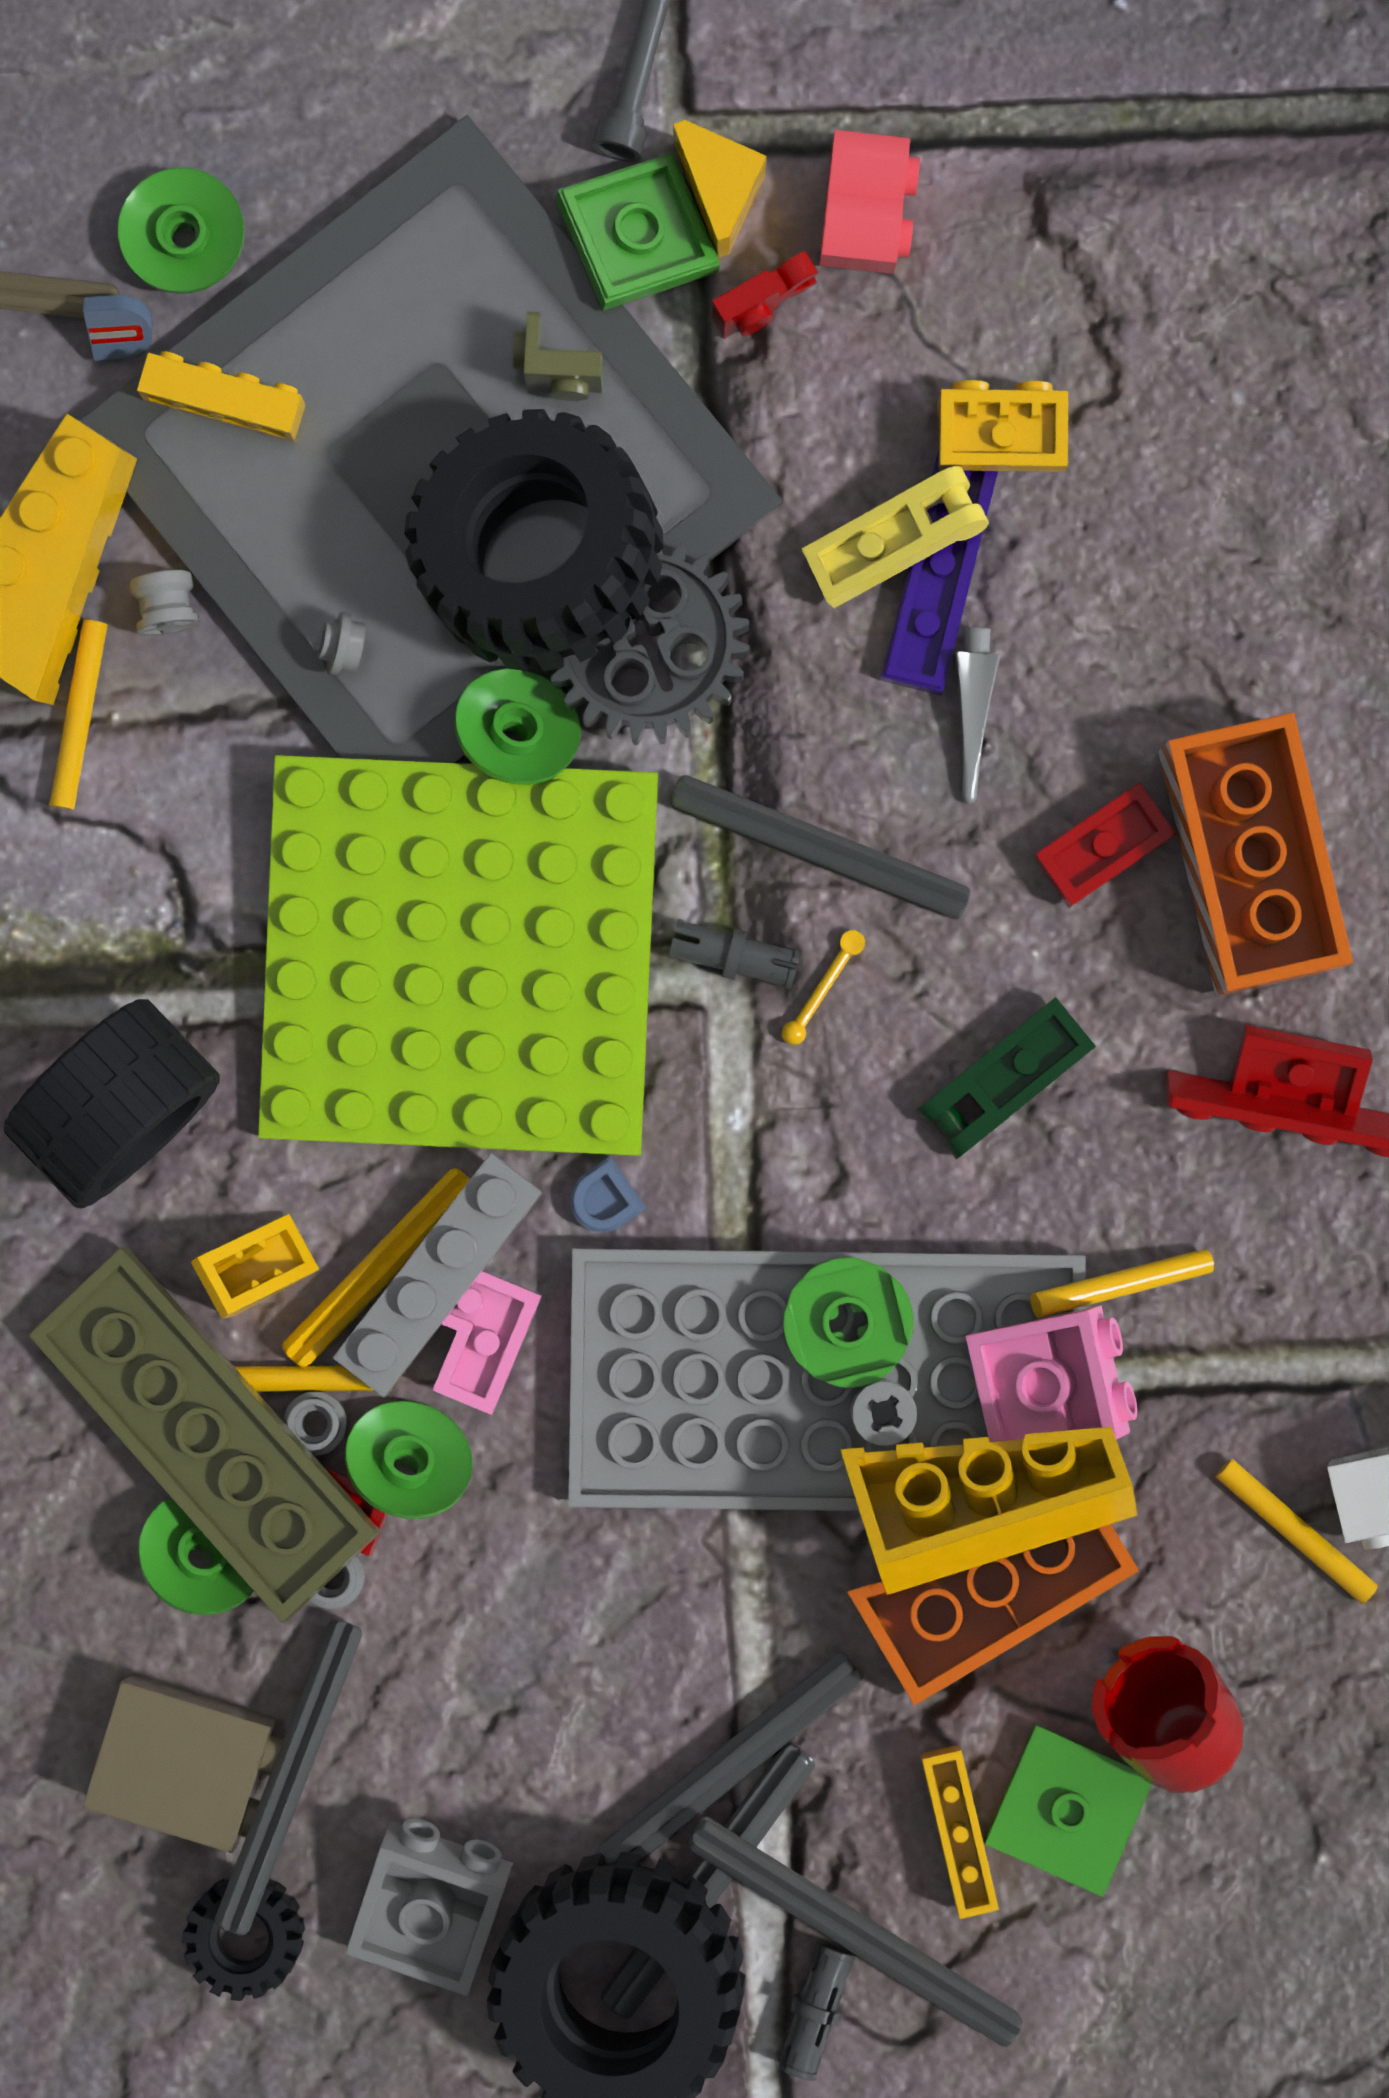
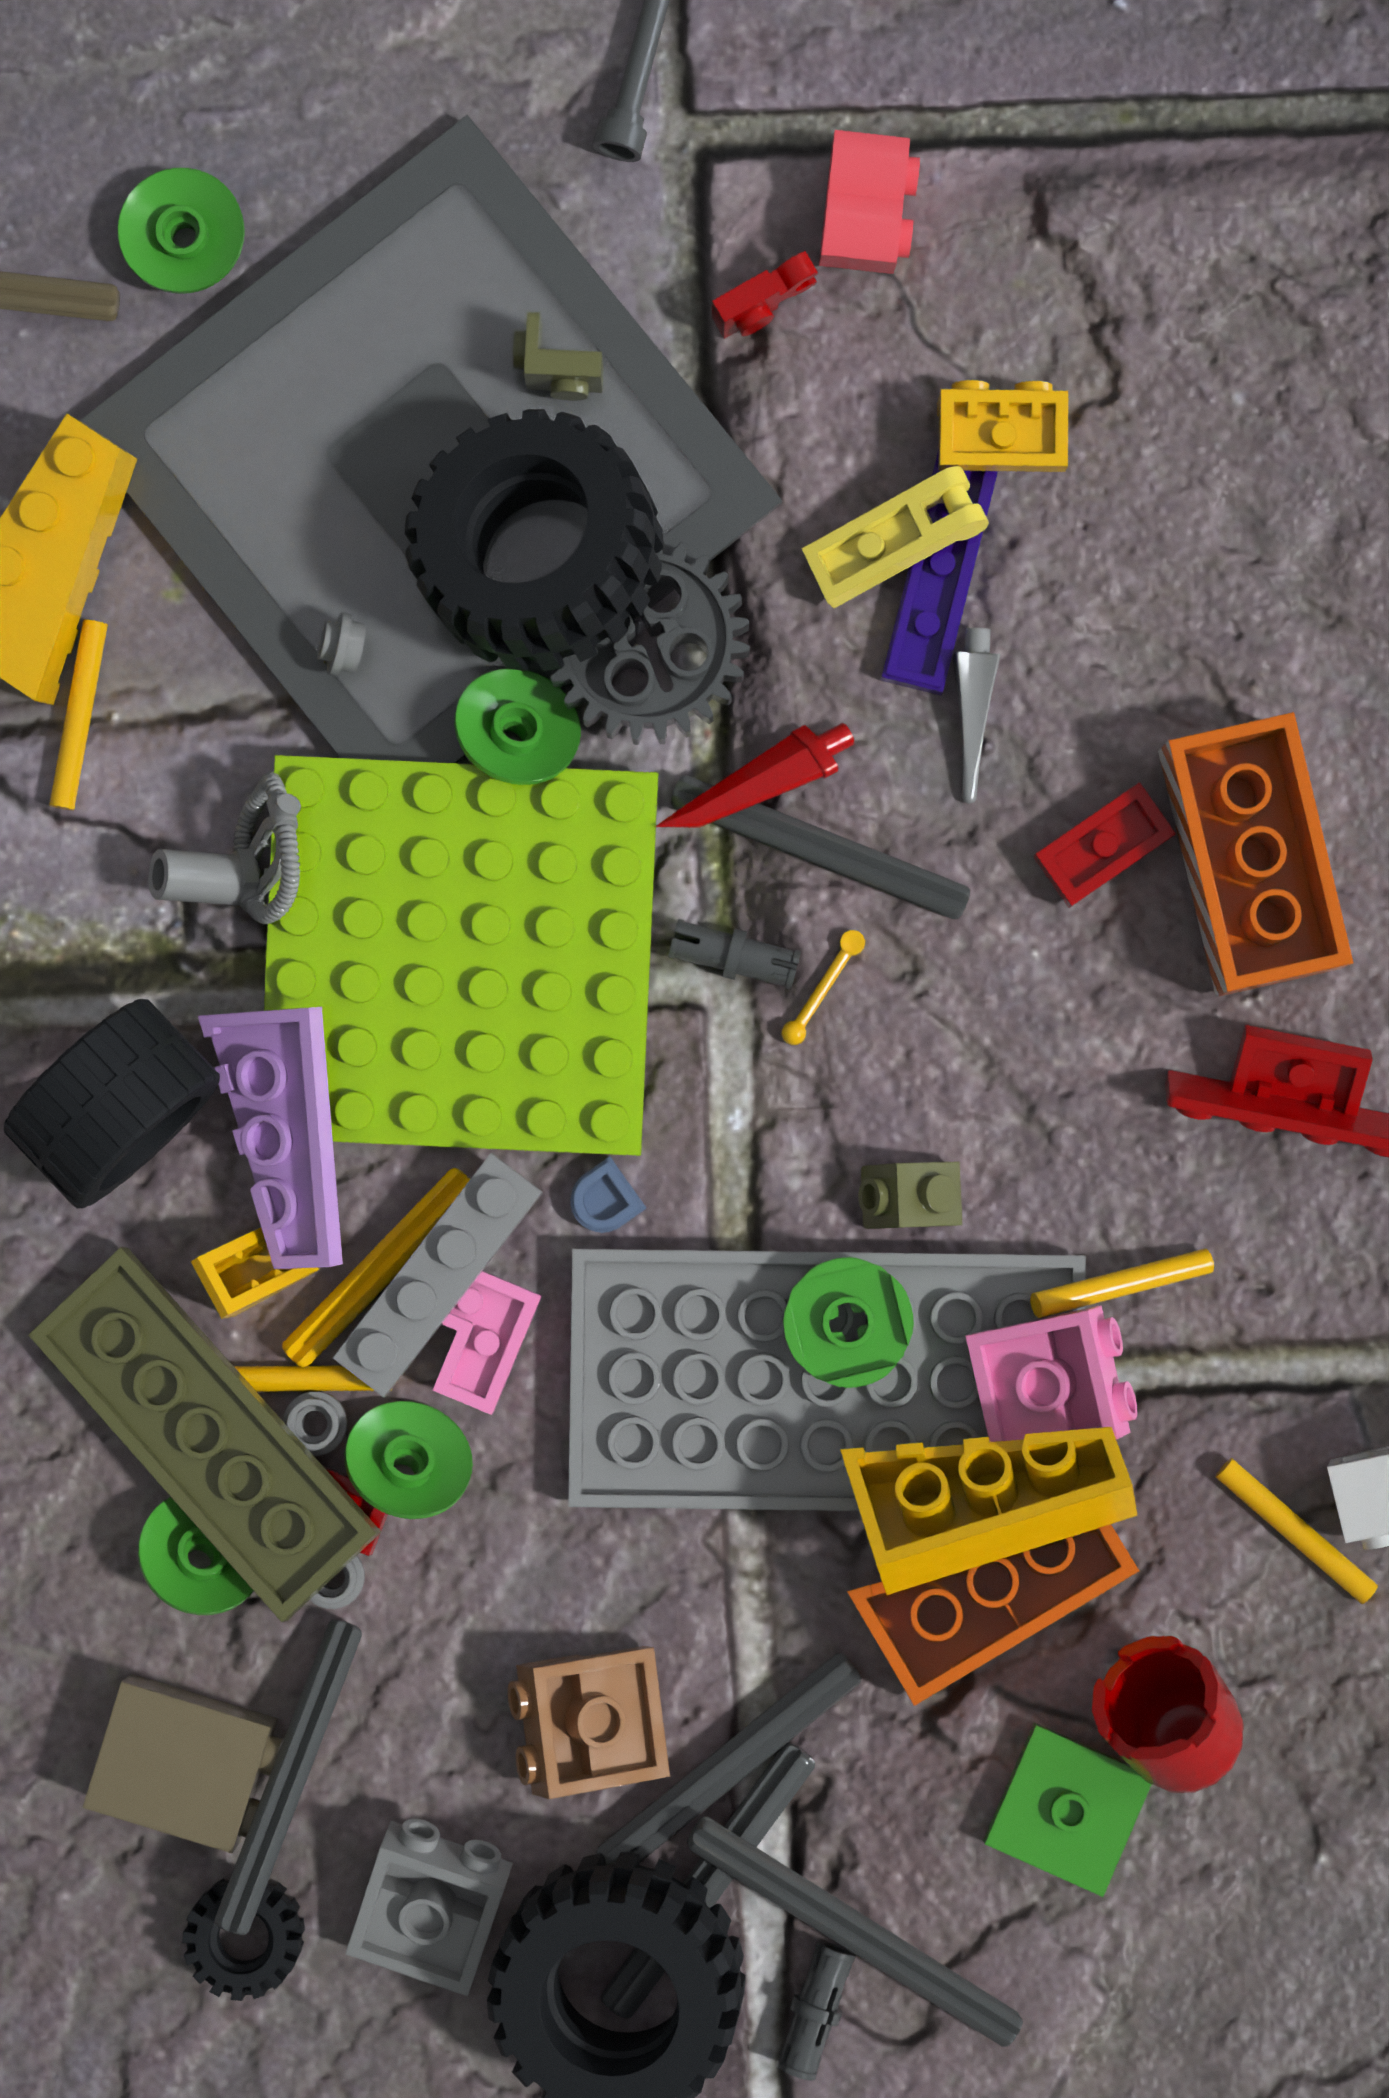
sand blue tile [83,295,153,361] -> none
light grey wheel [128,570,200,635] -> none
yellow piece [137,351,306,442] -> none
bright green plate [555,152,721,311] -> none
yellow slope [673,120,767,259] -> none
light grey wheel [850,1380,917,1446] -> none
dark green plate [916,997,1096,1159] -> none
yellow piece [920,1744,999,1919] -> none
none -> light grey piece [148,771,301,924]
none -> lavender wing [198,1006,343,1269]
none -> medium nougat plate [508,1646,670,1799]
none -> red bar [655,723,854,828]
none -> olive bracket [858,1161,962,1229]

